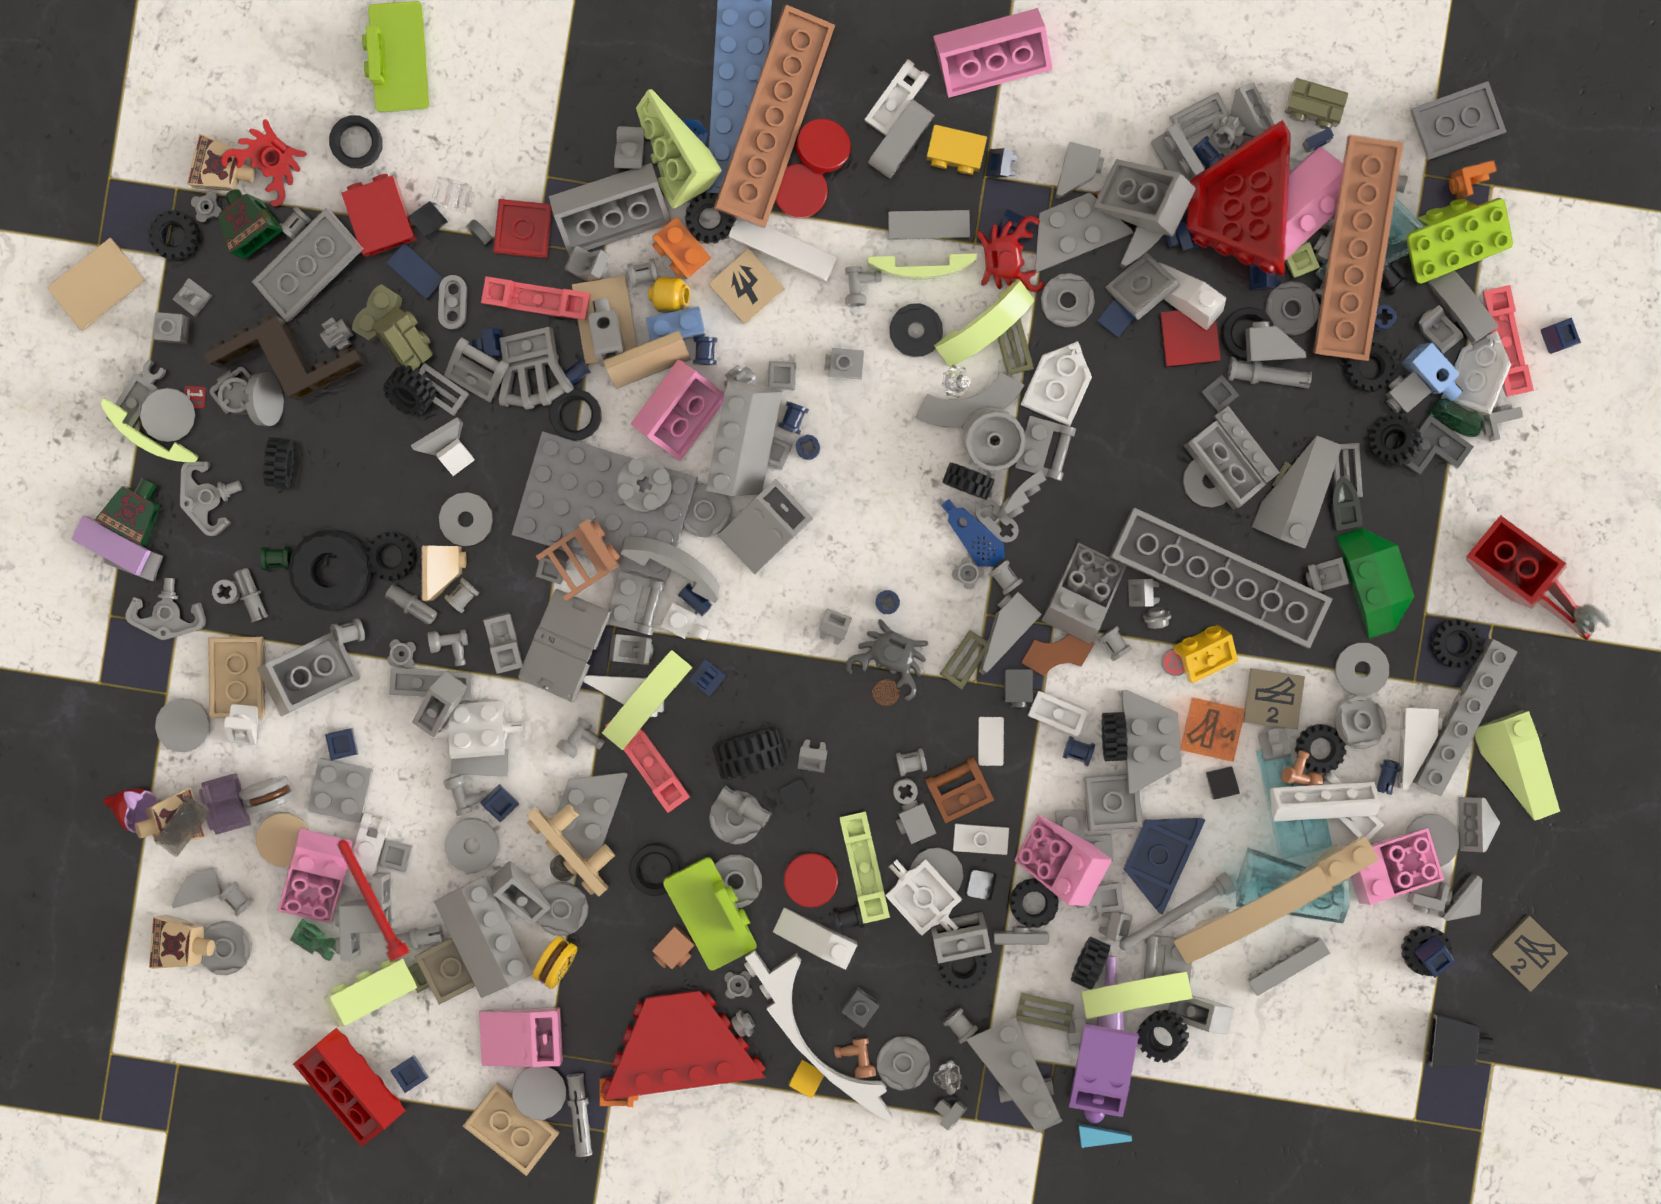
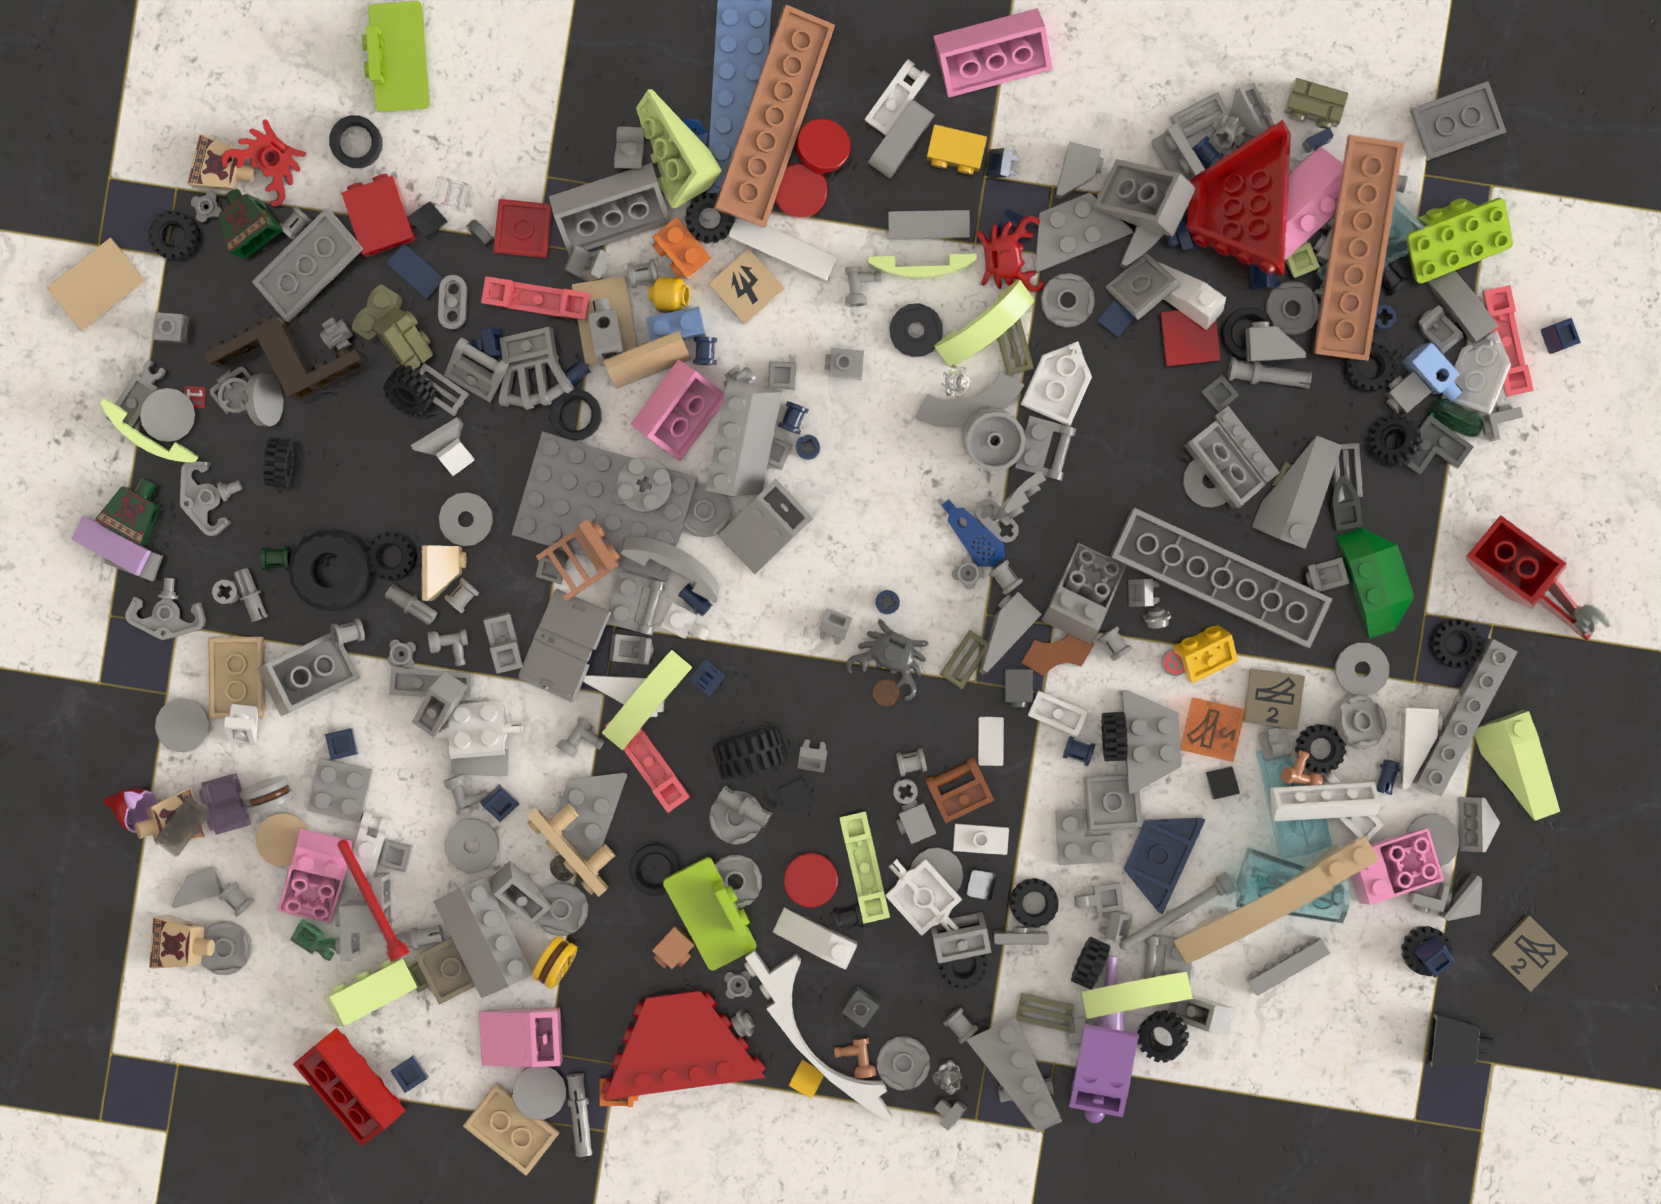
light grey tile [173,278,212,317] -> none
black tyre [942,462,995,500] -> none
bright pink slope [1014,815,1112,906] -> none
medium azure piece [1078,1123,1132,1148] -> none
orange bracket [1449,161,1496,199] -> none

